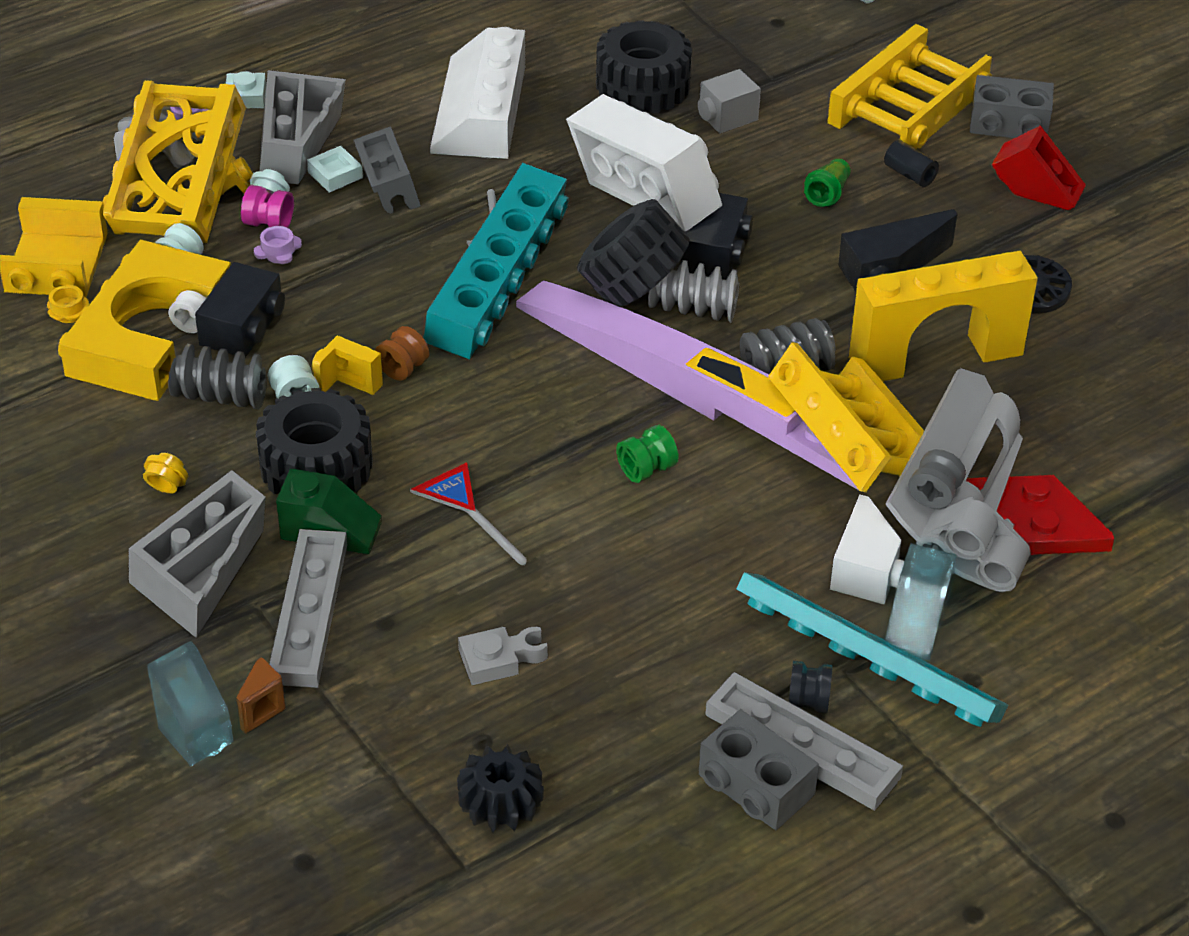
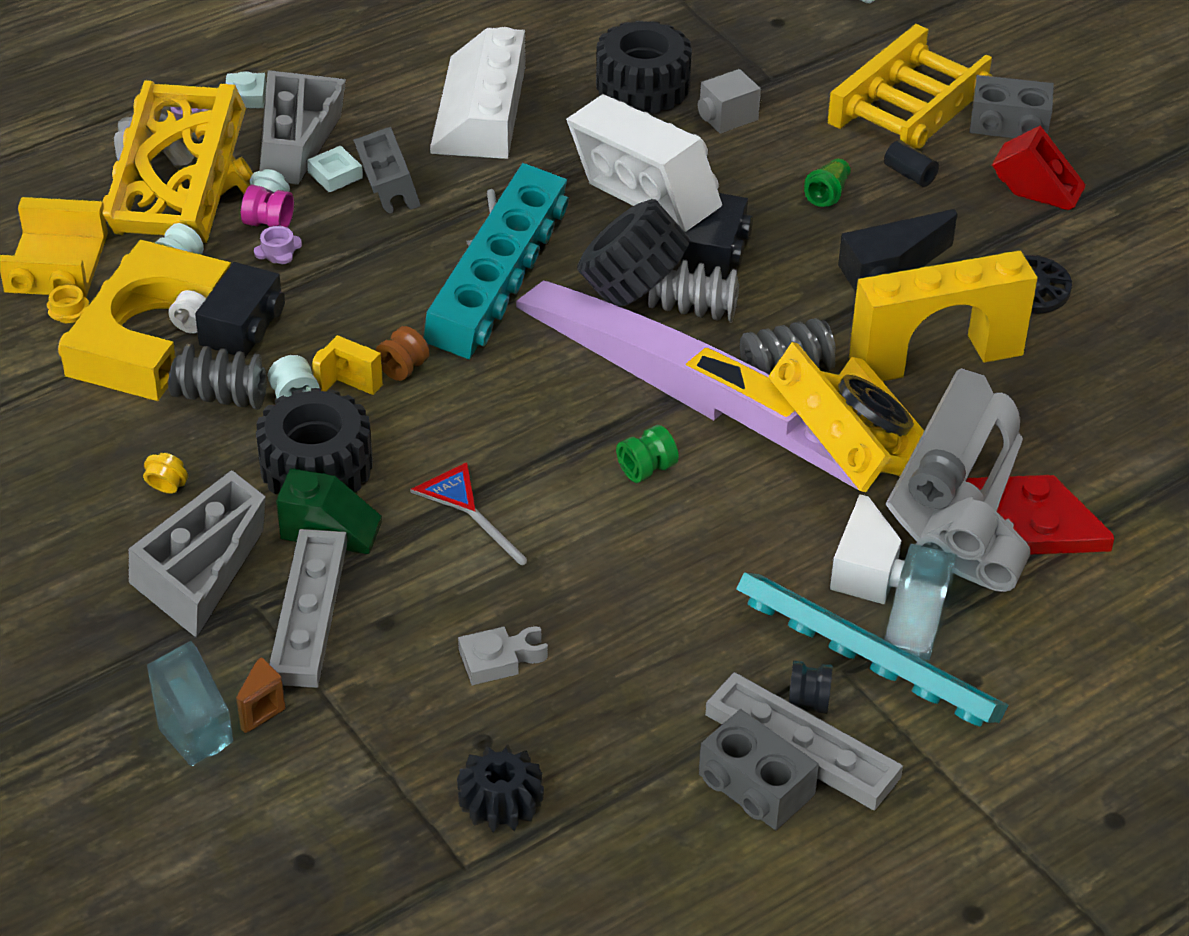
none -> black wheel [838,375,914,436]

